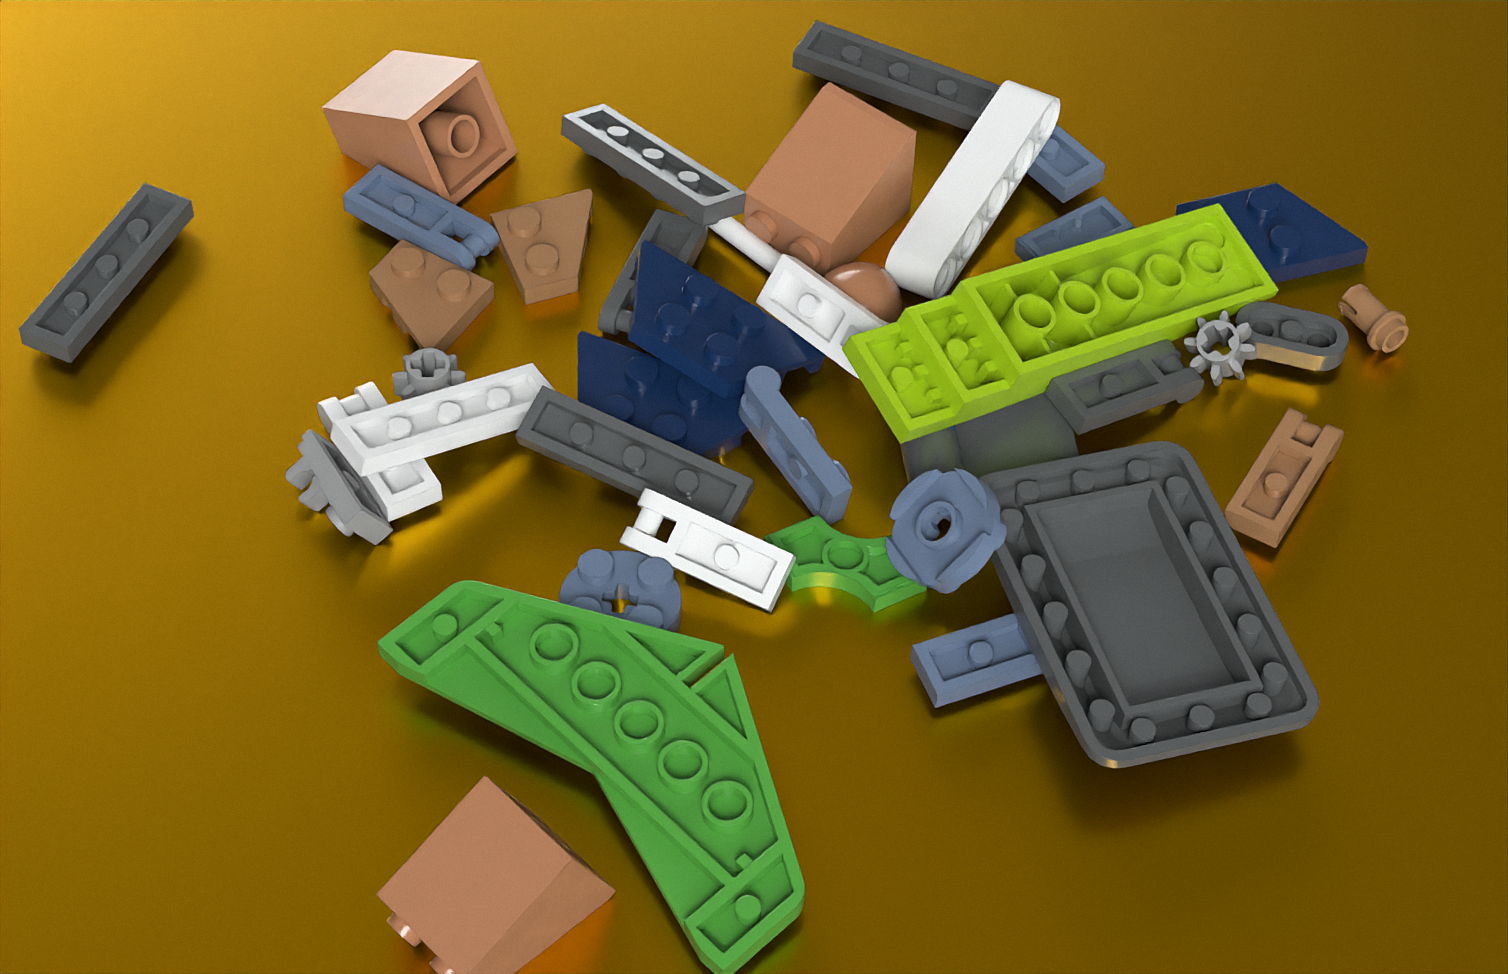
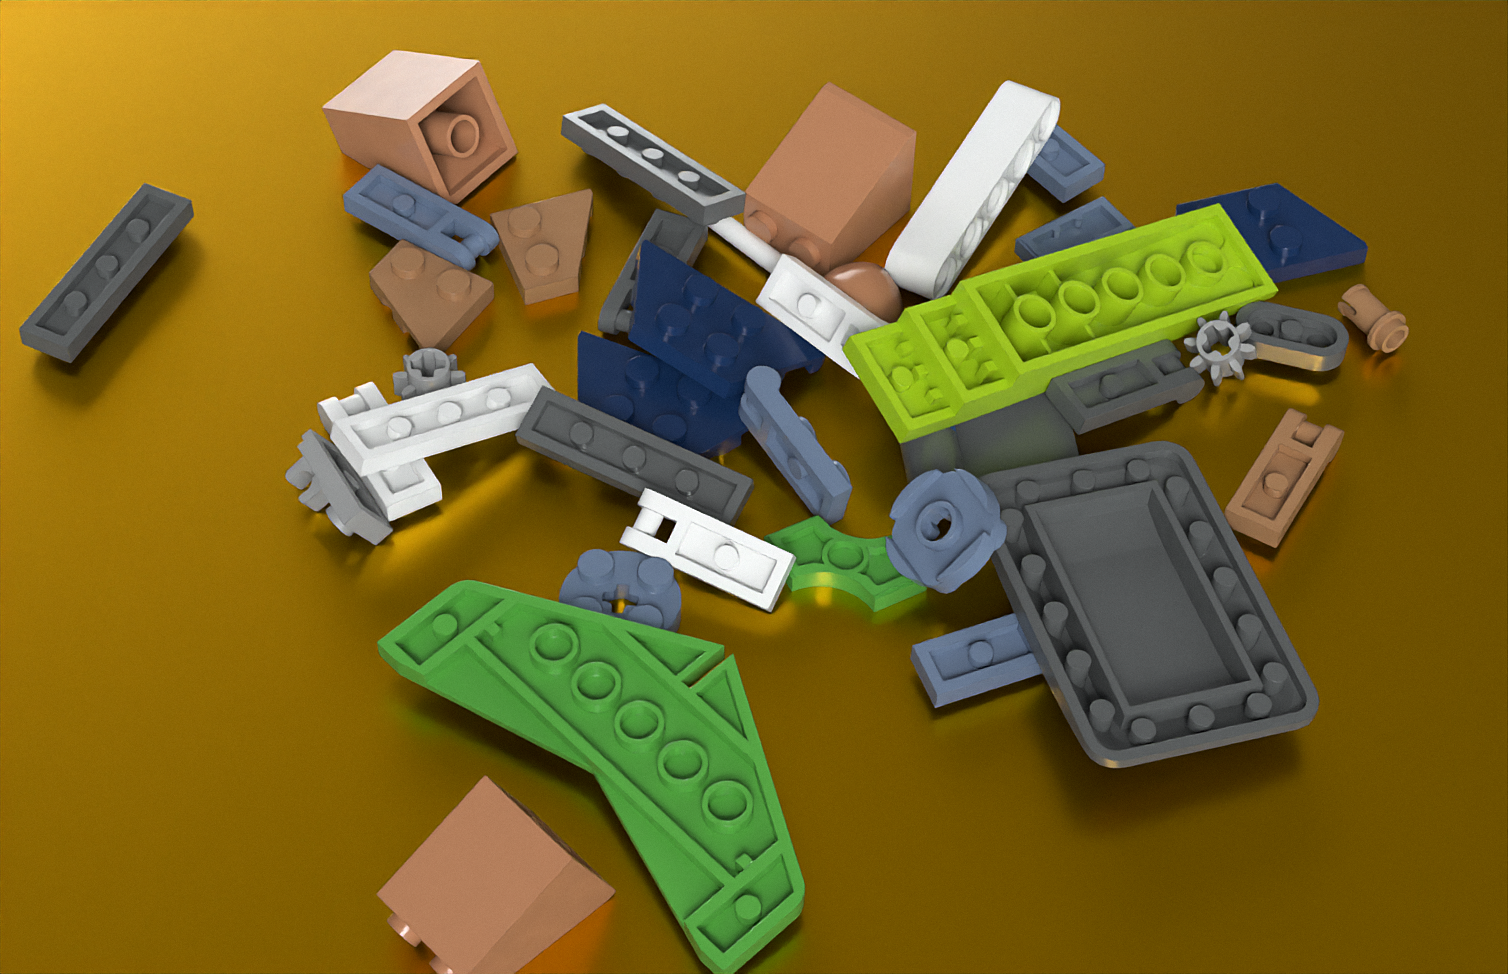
dark grey plate [792,20,1001,131] -> none

